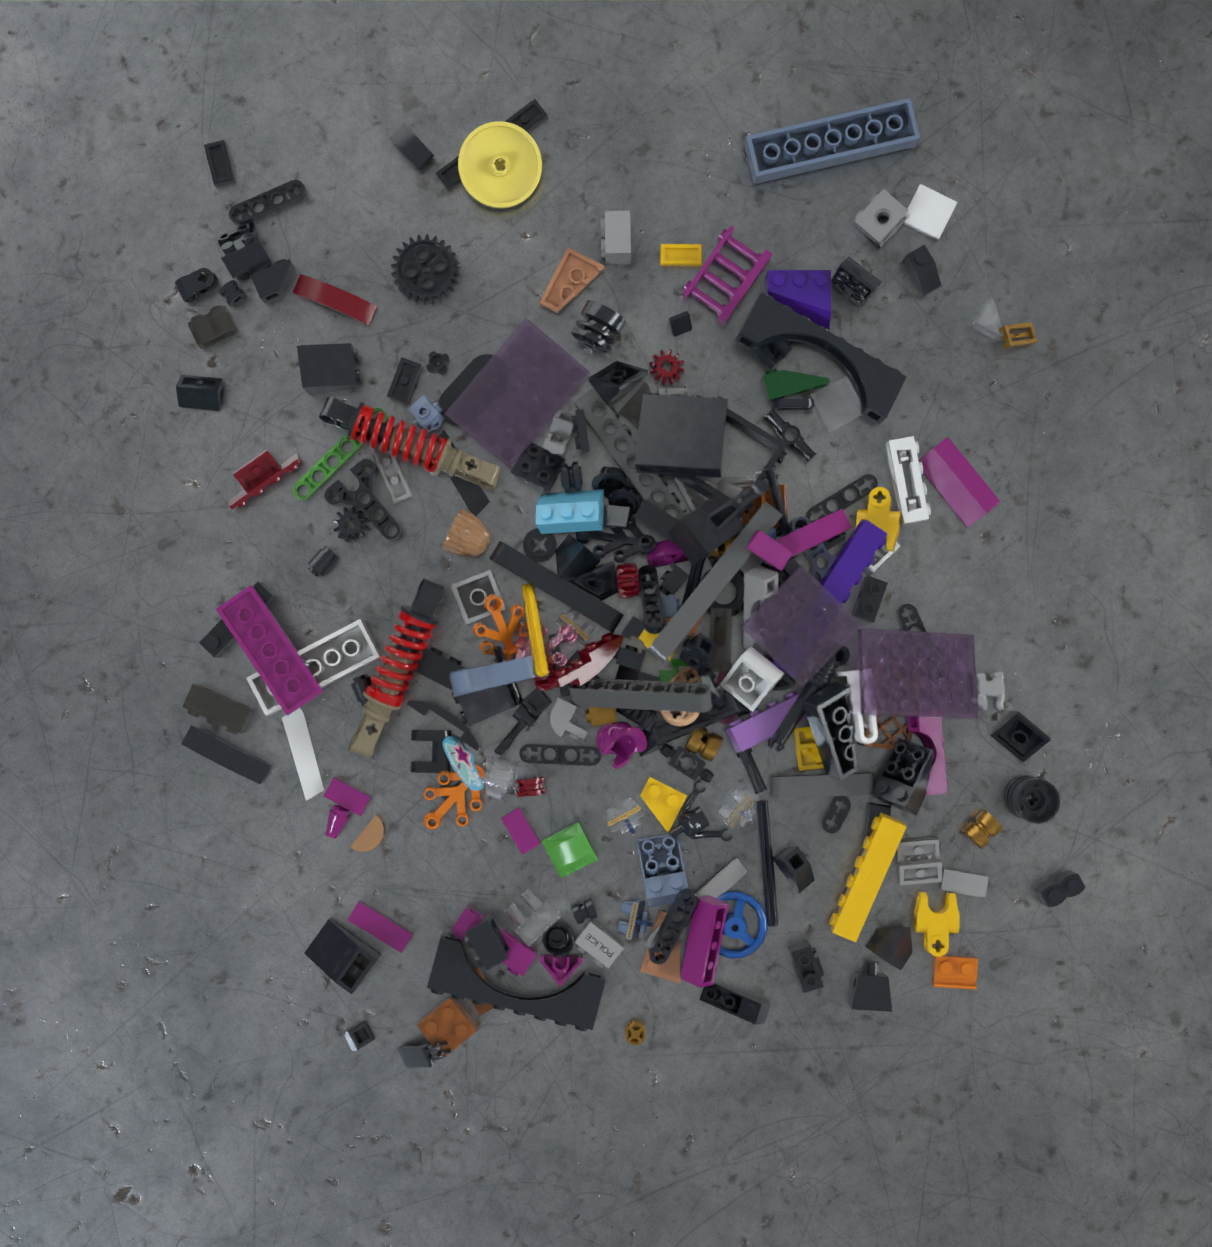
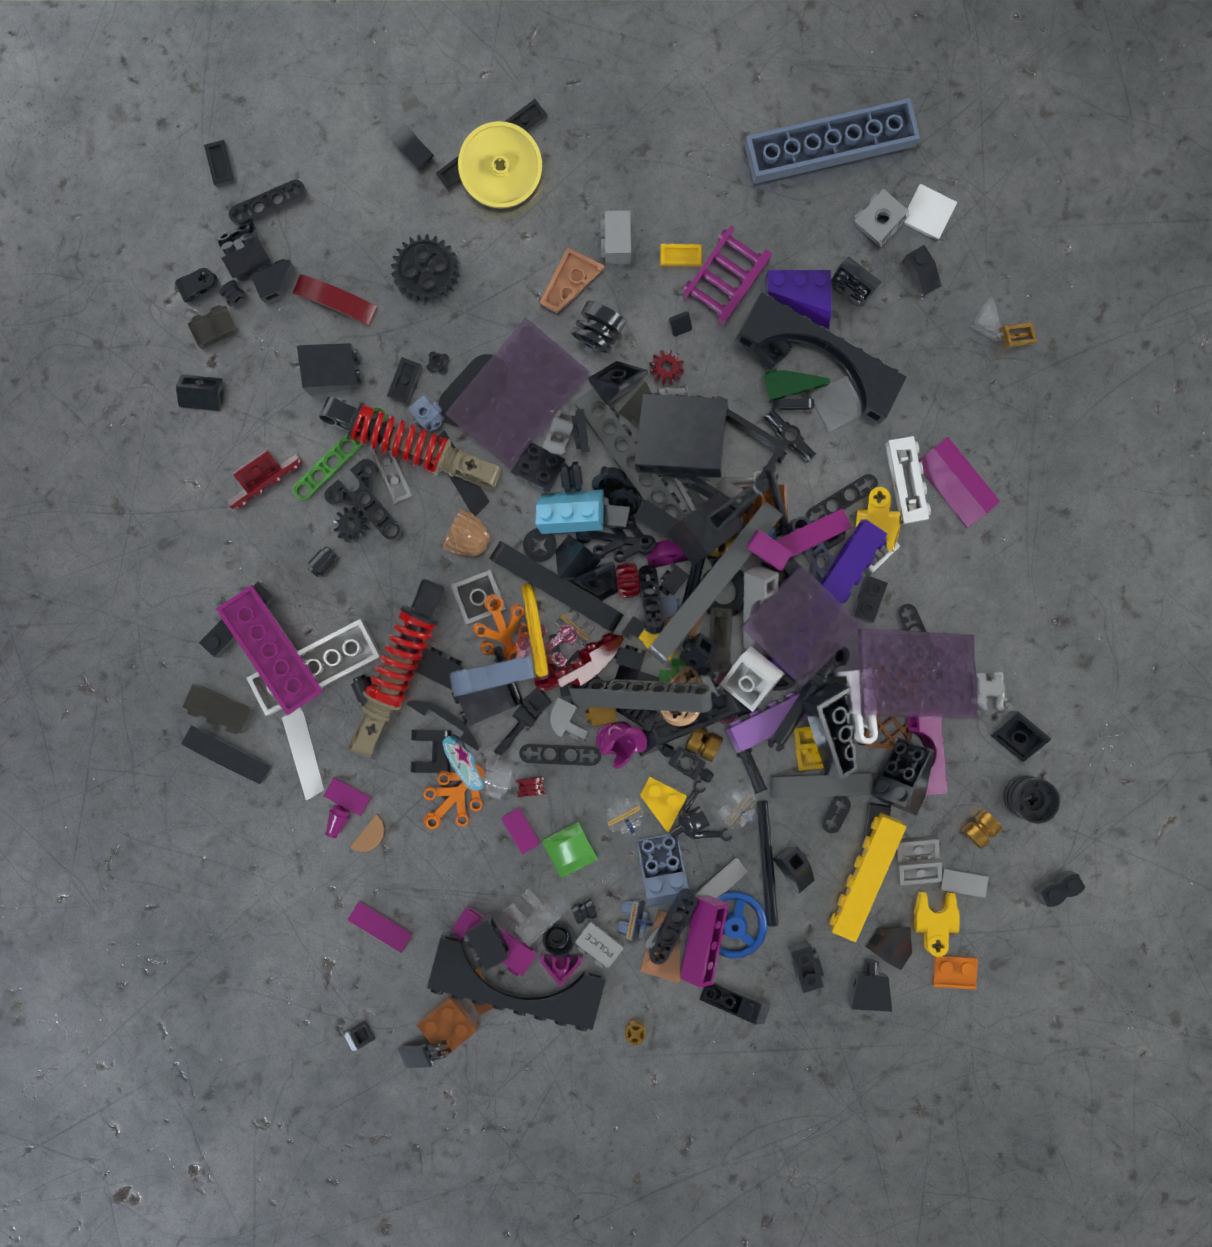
black slope [304,918,380,994] -> none

